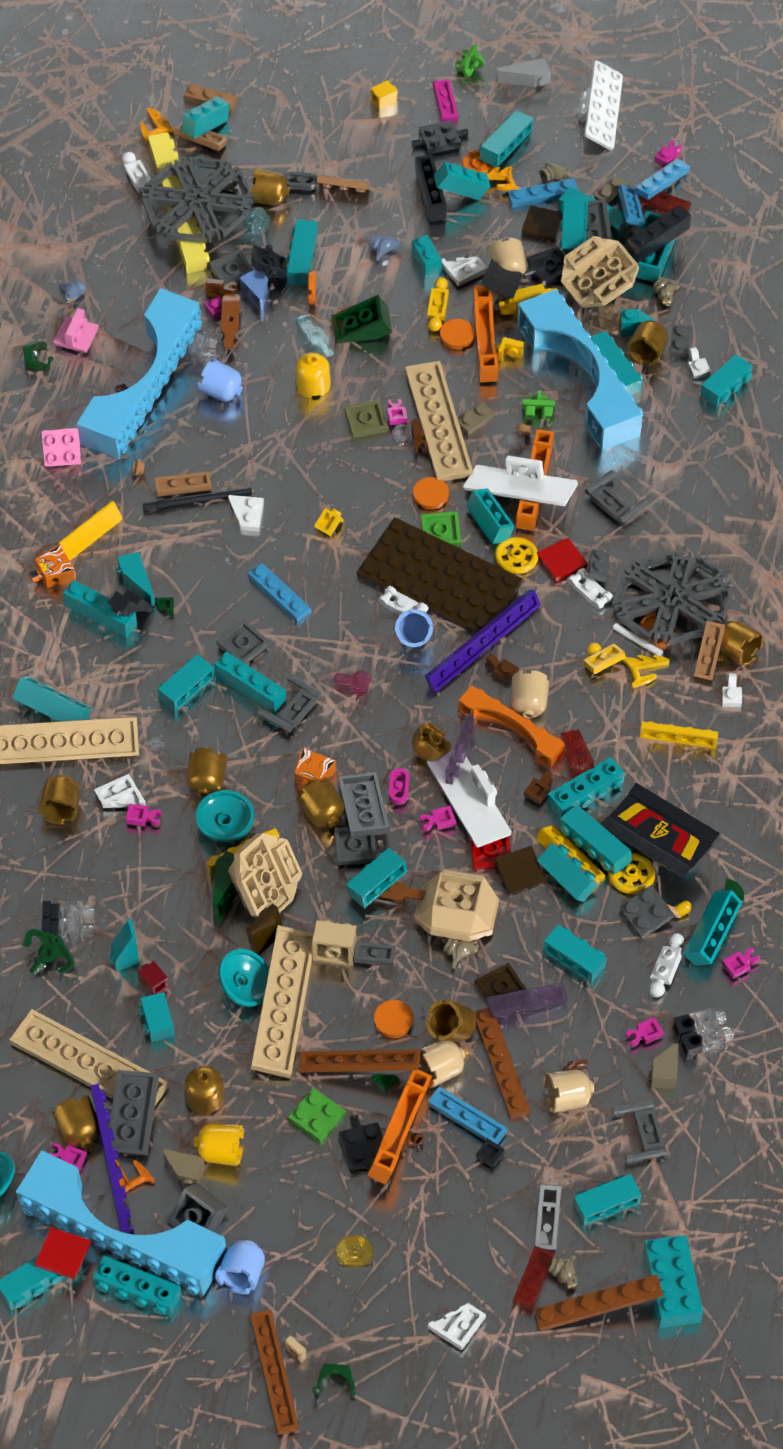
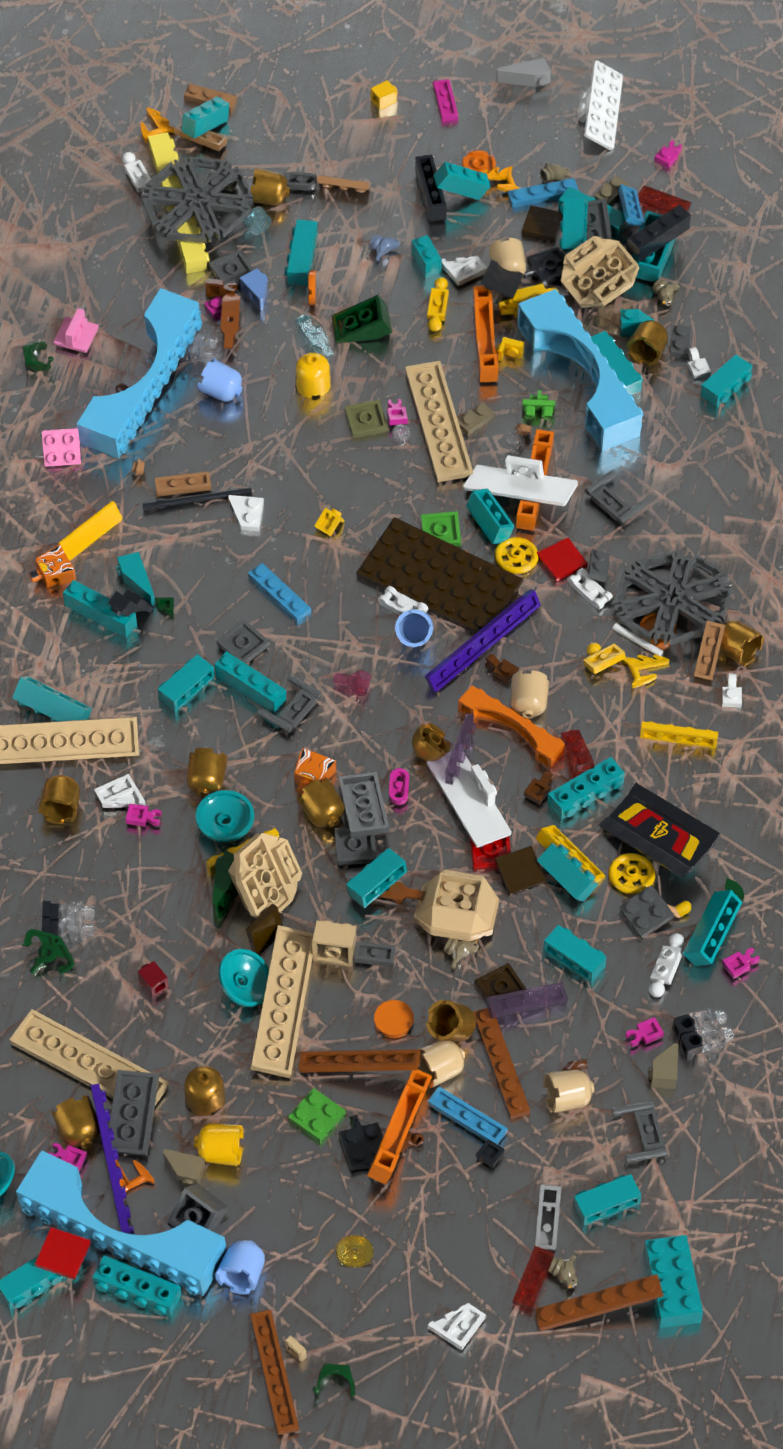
sand blue animal [59,280,86,303] -> none
teal slope [108,919,140,972] -> none
teal brick [138,992,175,1042] -> none
black plate [251,244,286,279] -> none
dark green tile [372,1073,400,1094] -> none
black plate [411,120,469,154] -> none
reddish brown plate [411,420,428,453] -> none
orange tile [413,477,449,510] -> none
dark pink plate [419,806,456,831] -> none
orange tile [440,318,475,350] -> none
bright green hips [455,45,485,78] -> none
teal brick [479,110,534,168] -> none
teal brick [560,805,631,875] -> none
dark azure plate [634,159,690,200] -> none

